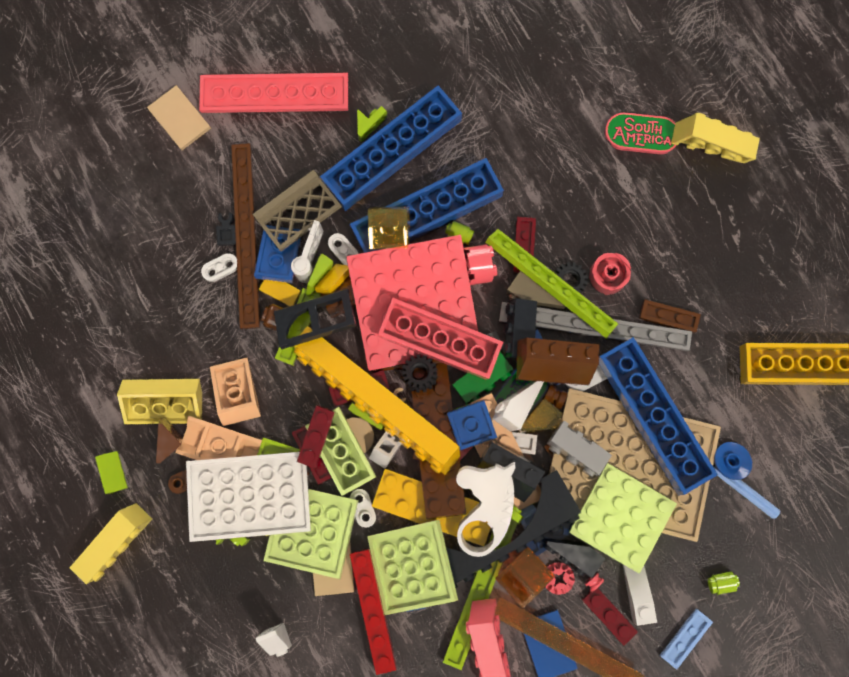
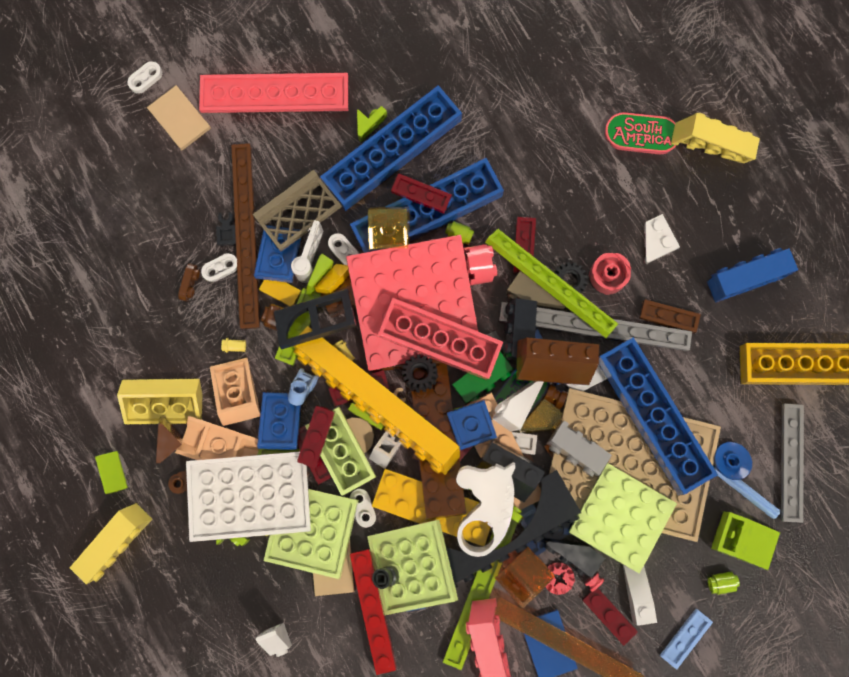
none -> white plate [128,62,162,93]
none -> reddish brown plate [178,263,200,302]
none -> light yellow pin [221,338,246,353]
none -> blue tile [257,392,301,450]
none -> light blue piece [288,368,319,406]
none -> light yellow pin [333,340,355,361]
none -> pearl dark grey wheel [372,566,399,589]
none -> dark red plate [391,173,452,214]
none -> white wing [644,214,680,264]
none -> blue brick [707,248,798,303]
none -> lime slope [711,512,780,570]
none -> light grey plate [781,404,804,523]

